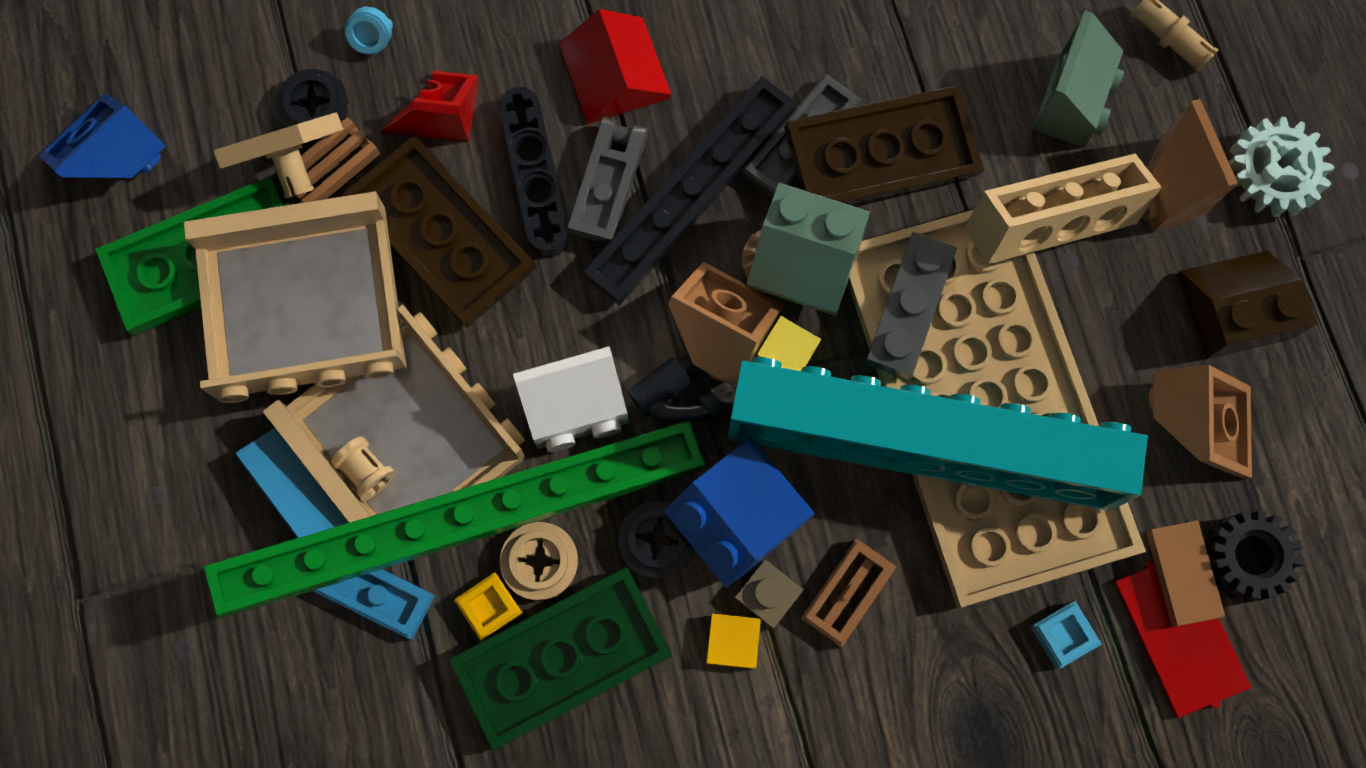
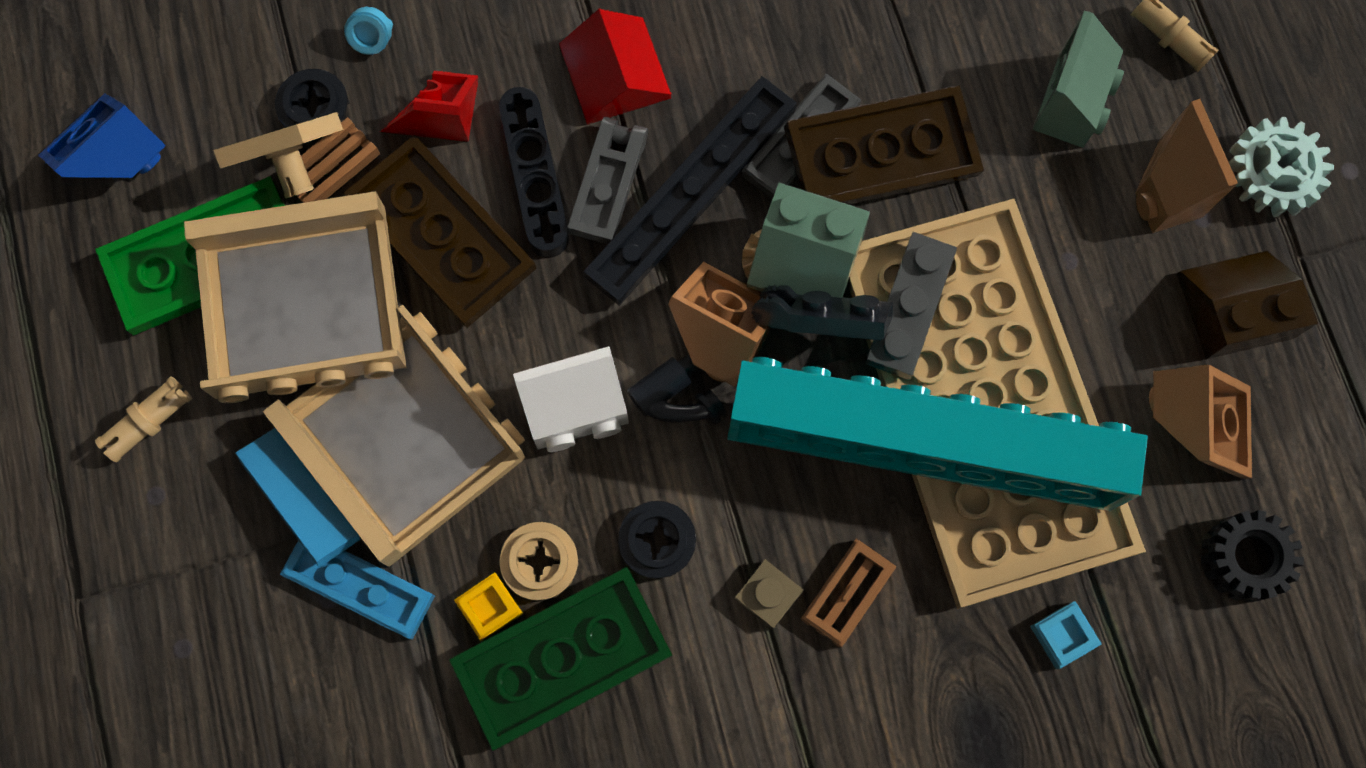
green plate [204,421,705,619] -> none
tan bush [330,436,396,501] -> none
blue slope [664,438,815,588] -> none
yellow tile [706,613,761,669] -> none
light yellow tile [757,316,821,371] -> none
tan brick [964,153,1162,264] -> none
red piece [1113,562,1252,718] -> none
medium nougat tile [1146,520,1225,627] -> none
none -> tan pin [95,377,192,463]
none -> black hinge [751,284,893,340]

